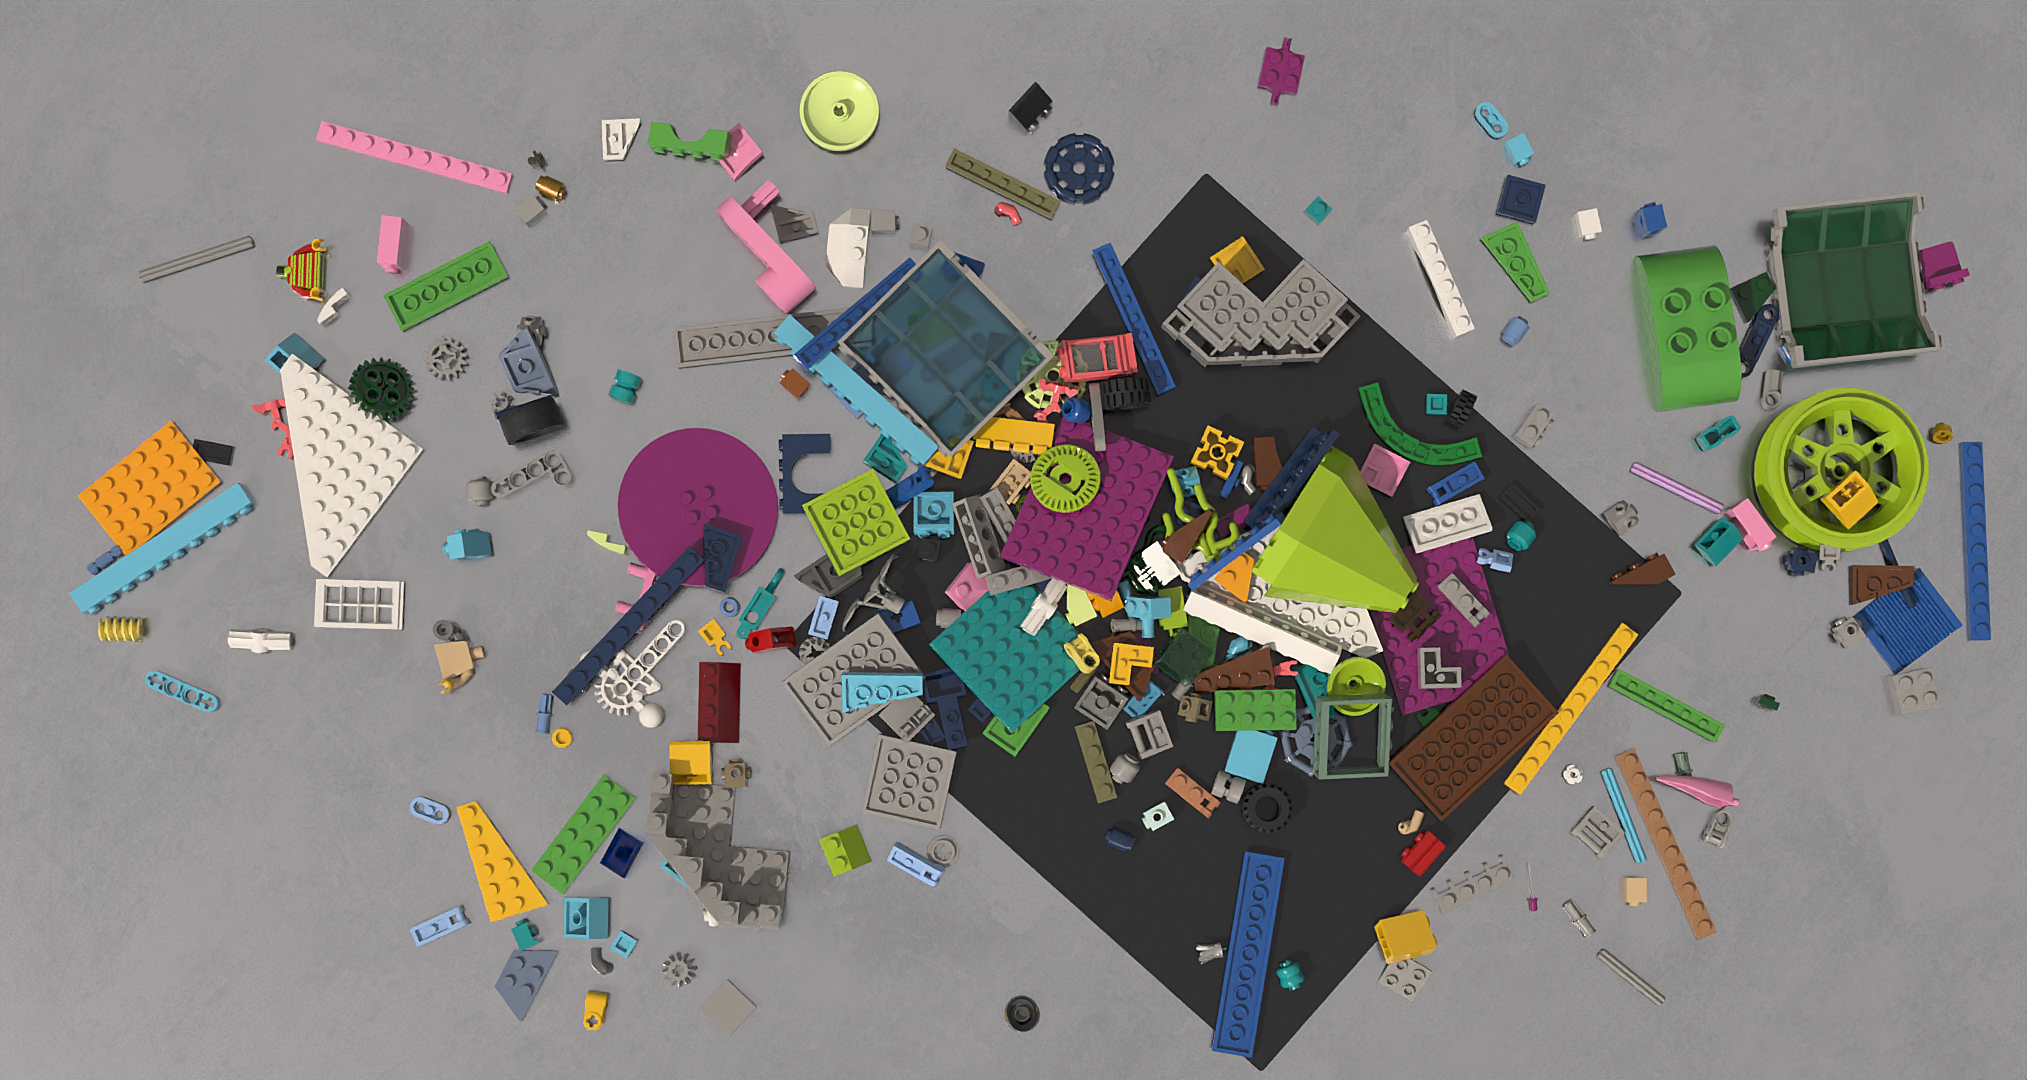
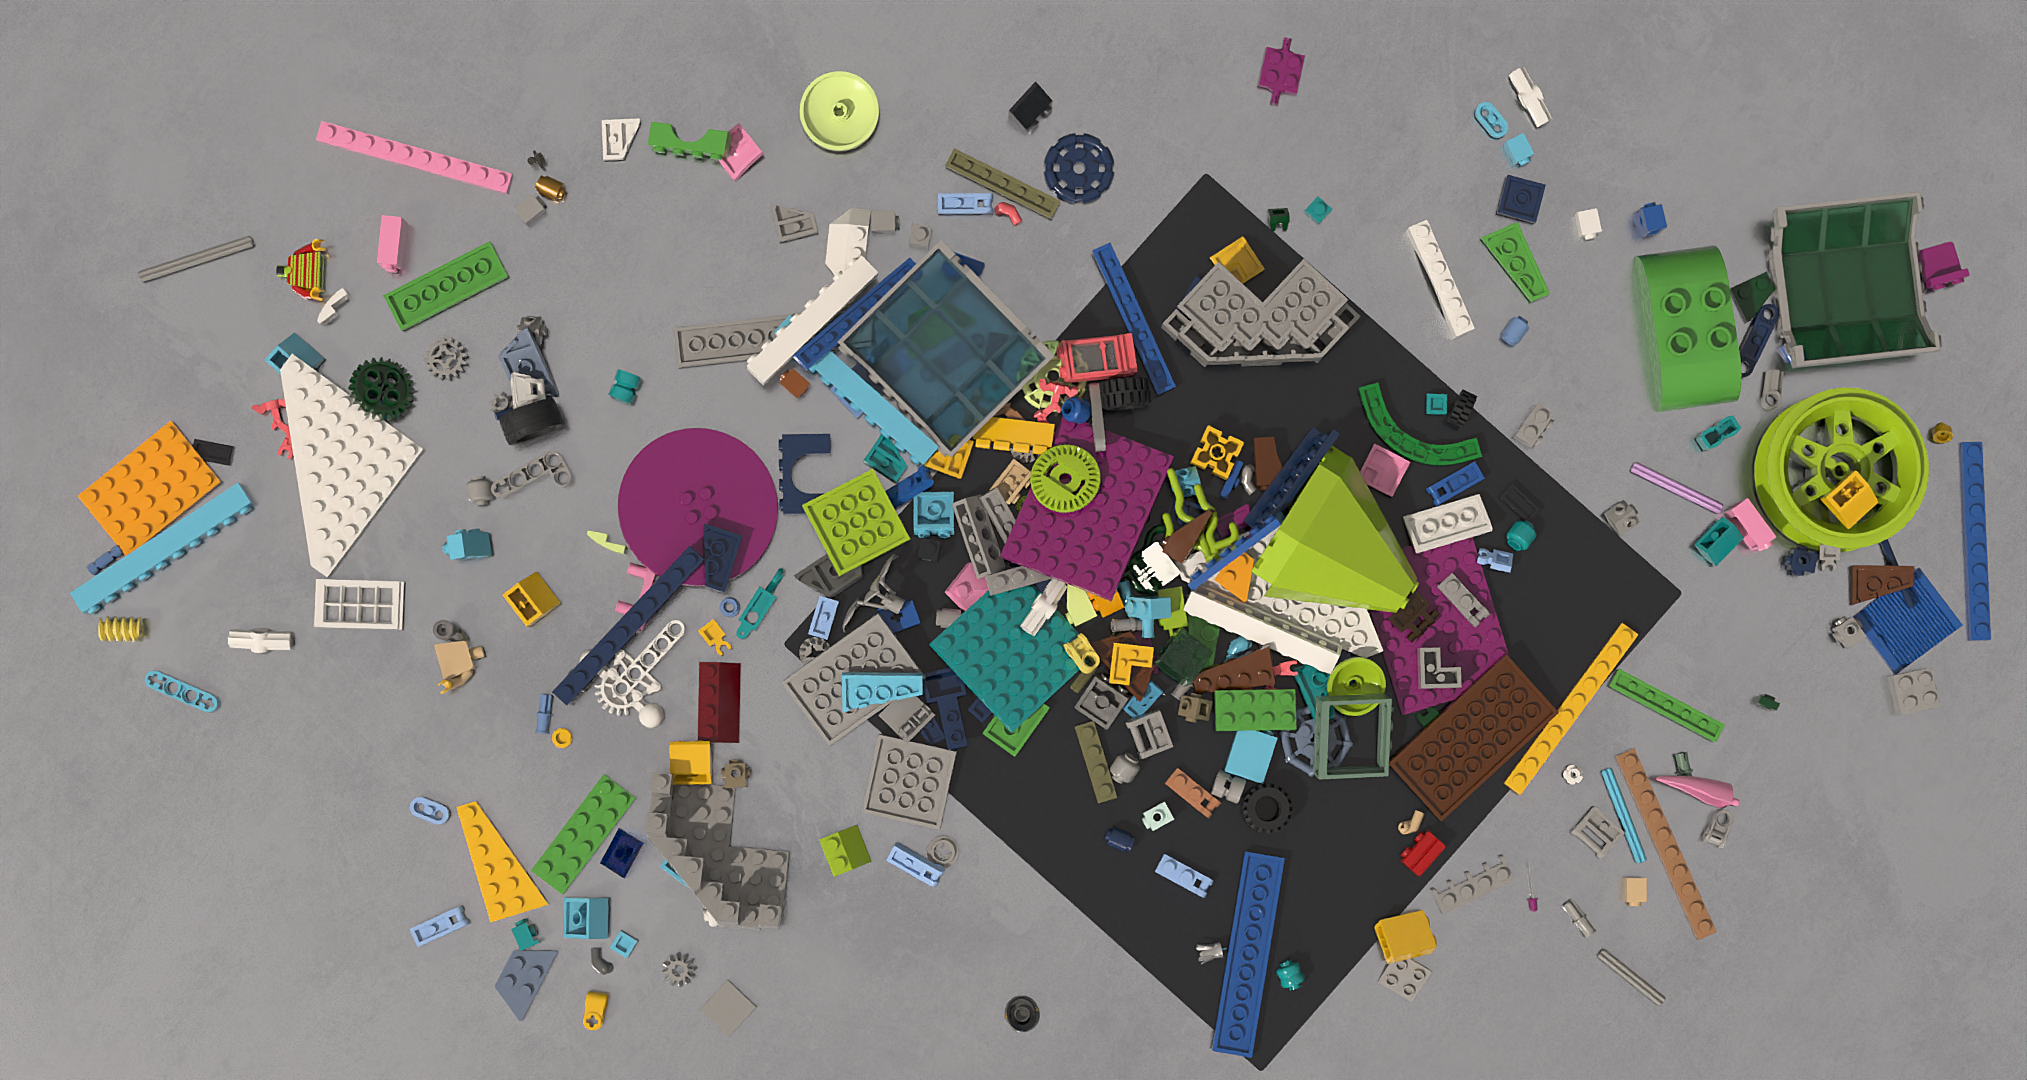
bright pink beam [715,180,816,315] -> none
red torso [745,626,796,653] -> none
reddish brown slope [1608,553,1676,585] -> none
none -> yellow slope [503,571,561,627]
none -> white piece [510,372,546,409]
none -> white brick [747,256,879,386]
none -> light blue plate [938,193,993,215]
none -> light blue plate [1155,854,1214,898]
none -> dark green tile [1268,208,1290,231]
none -> white piece [1509,67,1553,127]

